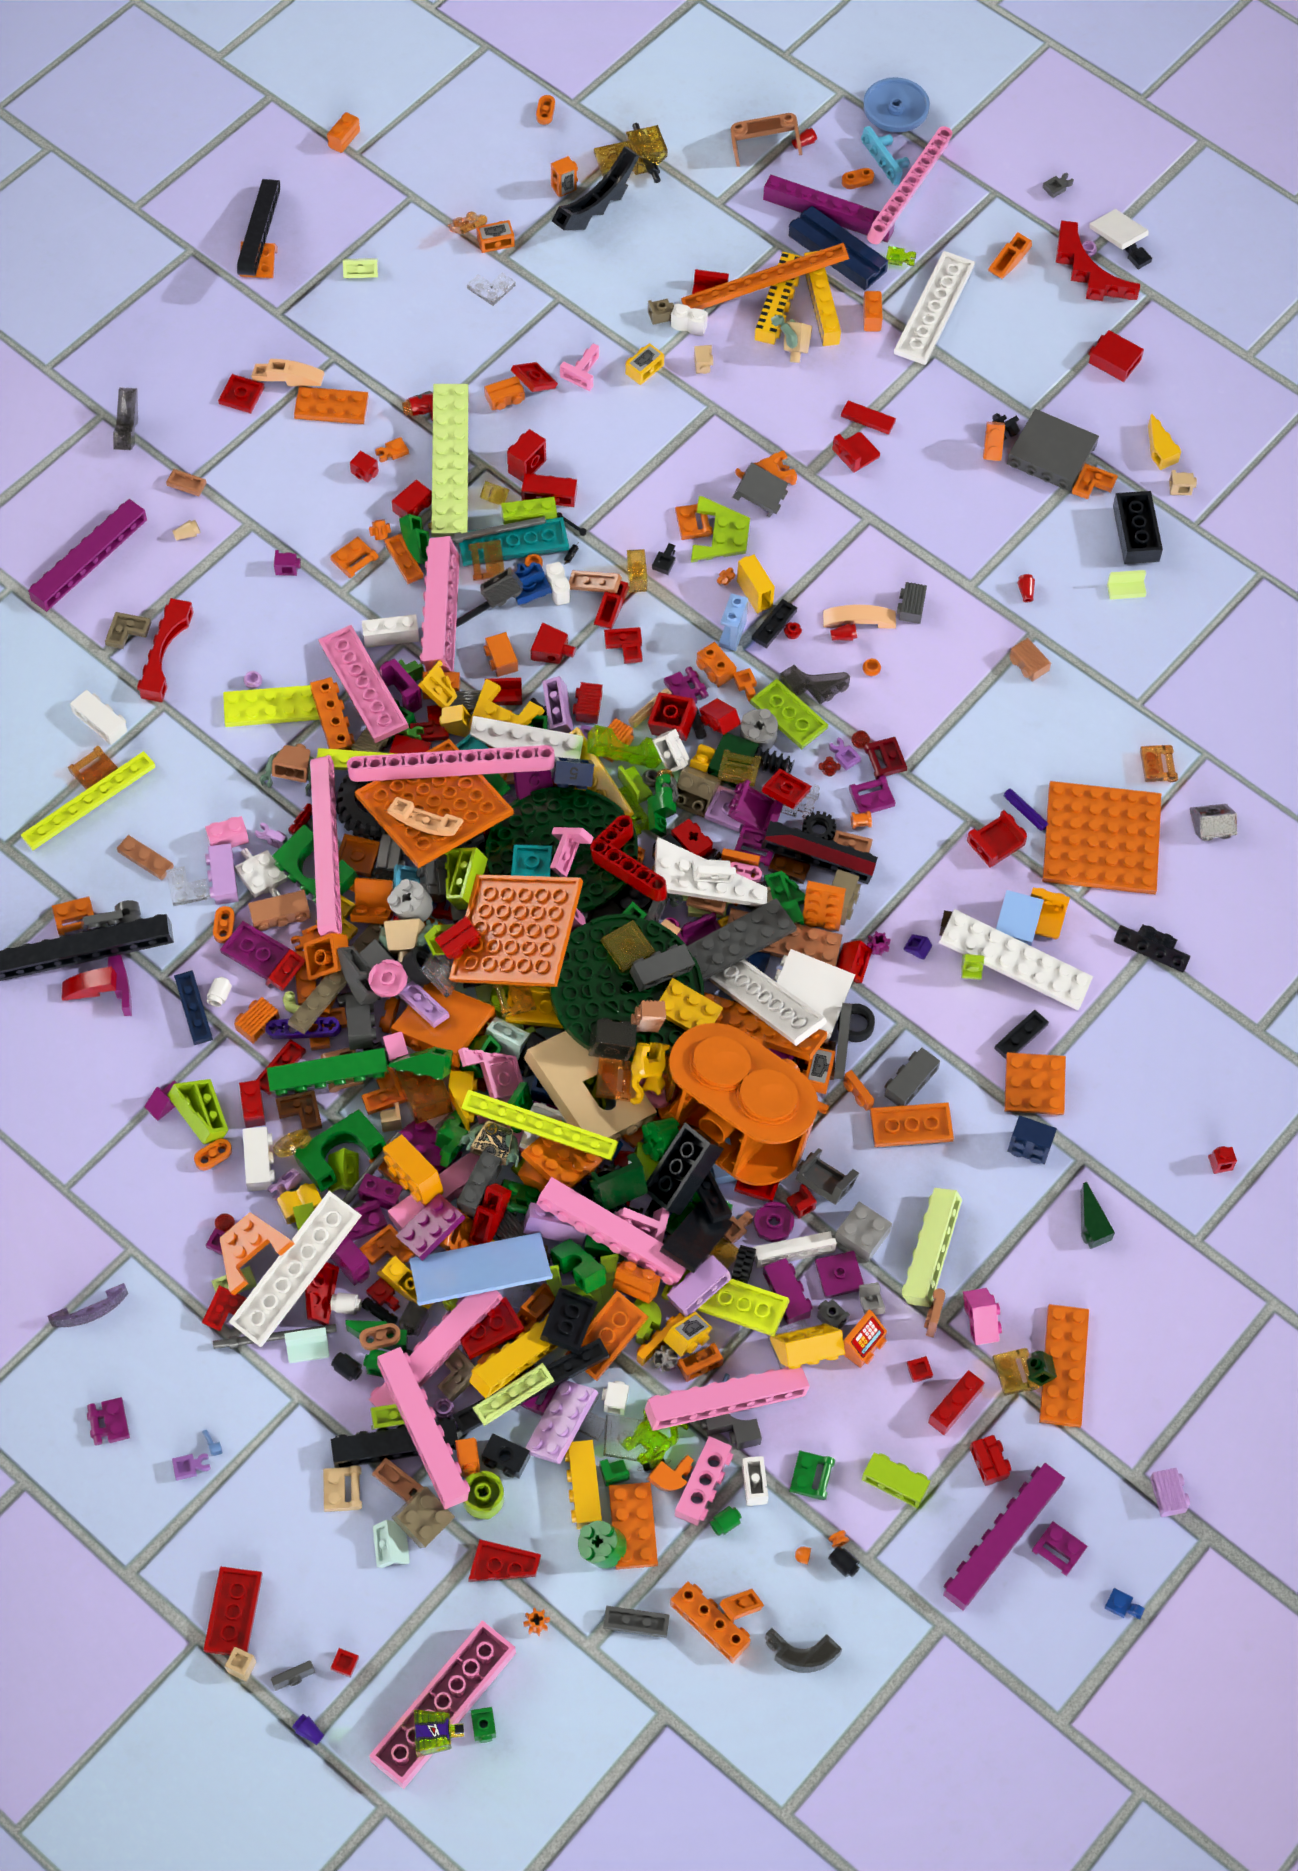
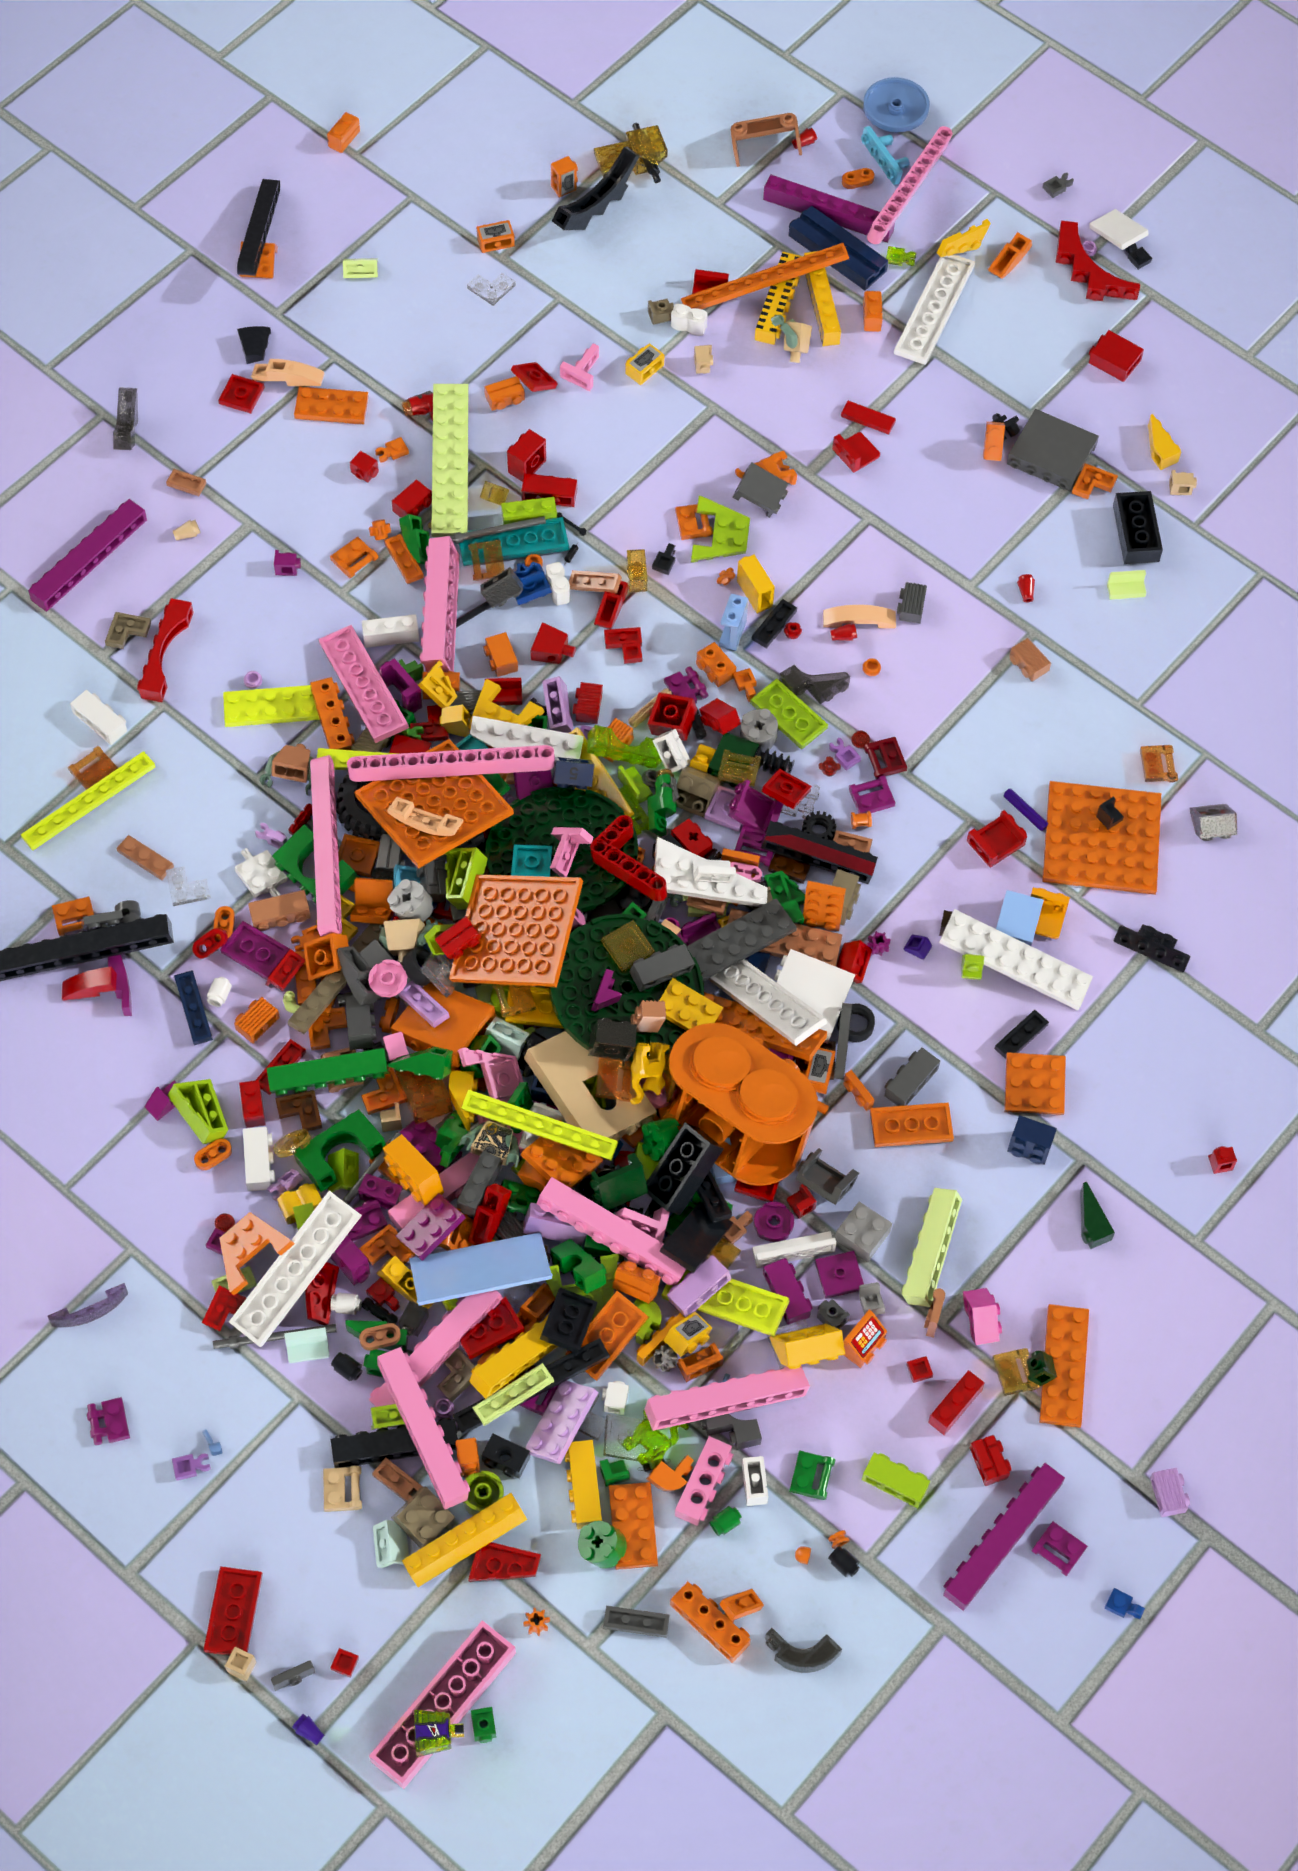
bright pink brick [205,816,249,848] -> none
lavender brick [205,843,239,905] -> none
dark purple beam [265,1017,342,1040] -> none
clear orange plate [448,211,487,234] -> none
orange plate [536,95,555,125] -> none
black tyre [732,1245,756,1284] -> none
none -> red plate [192,928,228,959]
none -> black slope [237,326,271,364]
none -> yellow brick [402,1493,527,1587]
none -> magenta slope [591,969,622,1011]
none -> yellow wing [937,219,991,257]
none -> black panel [1096,796,1124,830]

